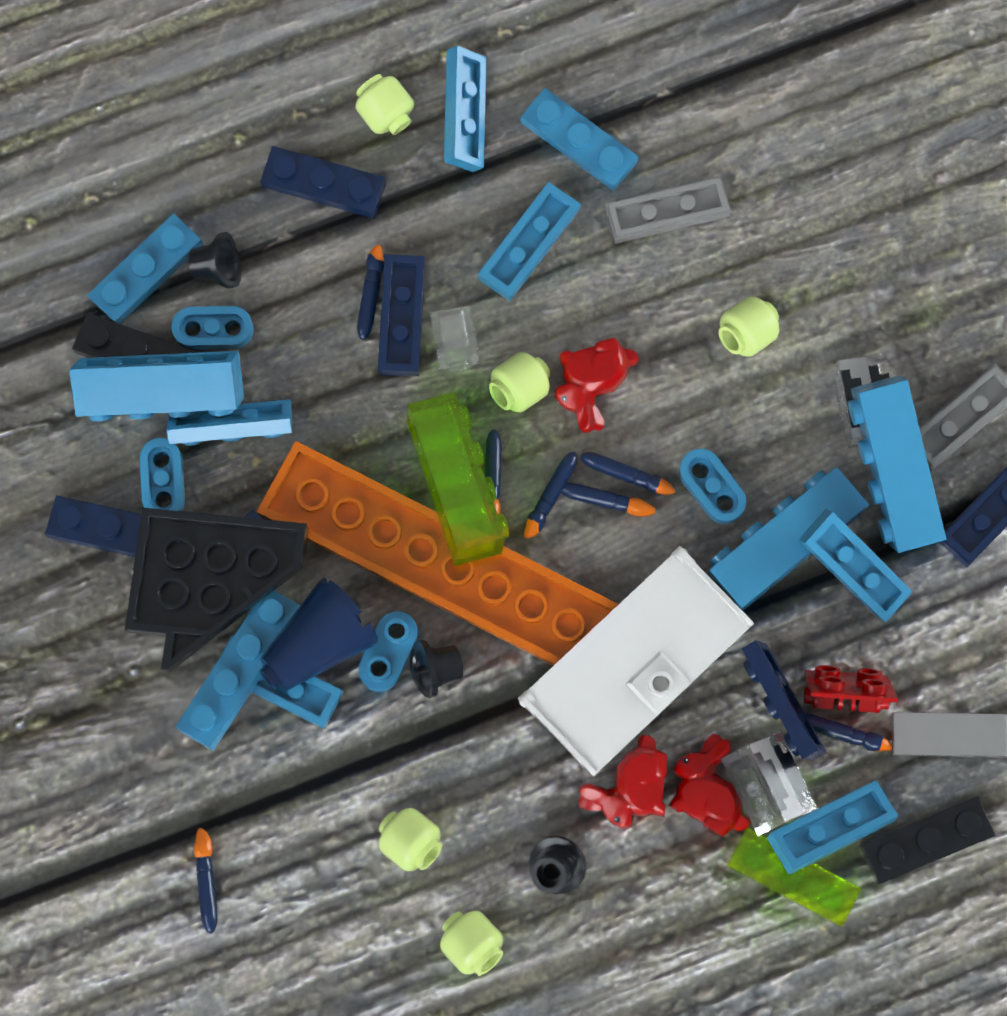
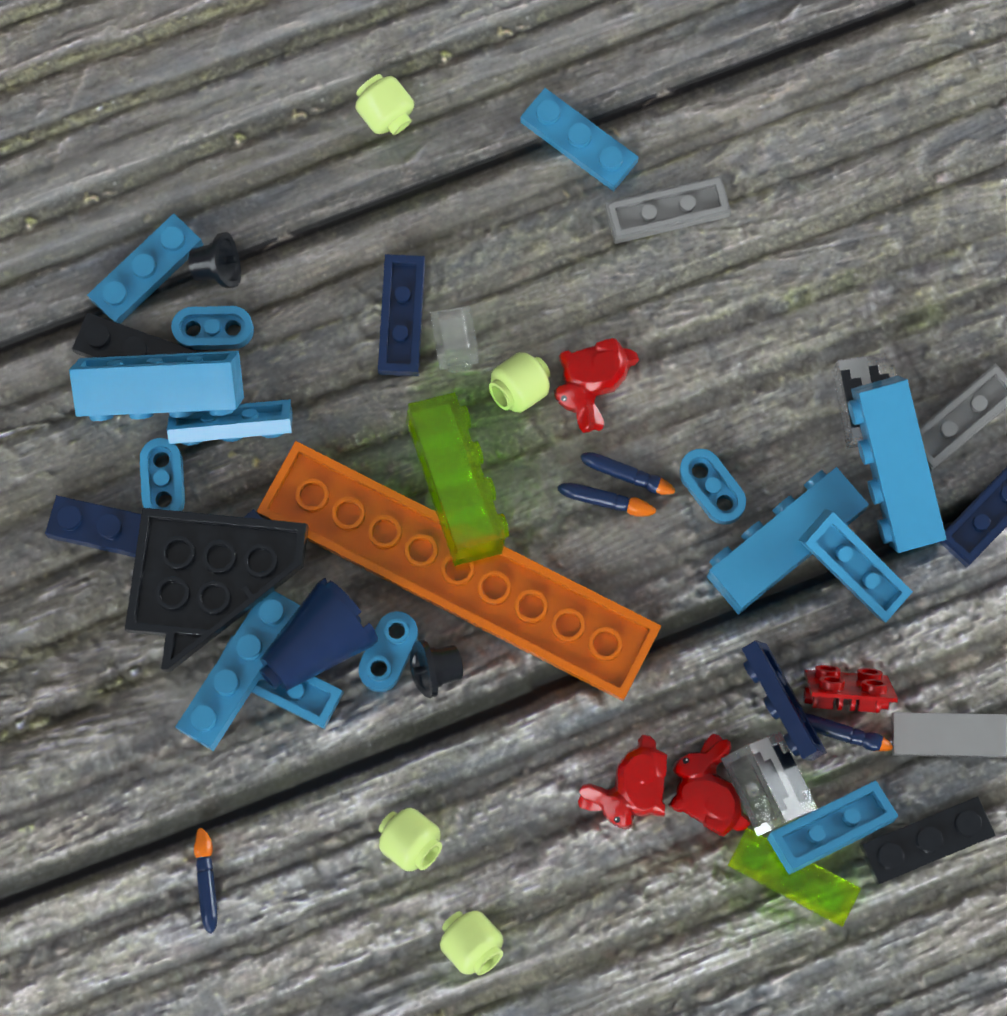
dark blue plate [260,146,387,219] -> none
dark blue piece [357,245,384,340] -> none
dark azure plate [444,46,486,172] -> none
dark azure plate [477,182,581,301] -> none
dark blue piece [483,429,502,528] -> none
white door [518,546,754,777] -> none
dark blue piece [524,452,578,539] -> none
black piece [528,836,587,895] -> none
yellowish green head [719,297,780,357] -> none

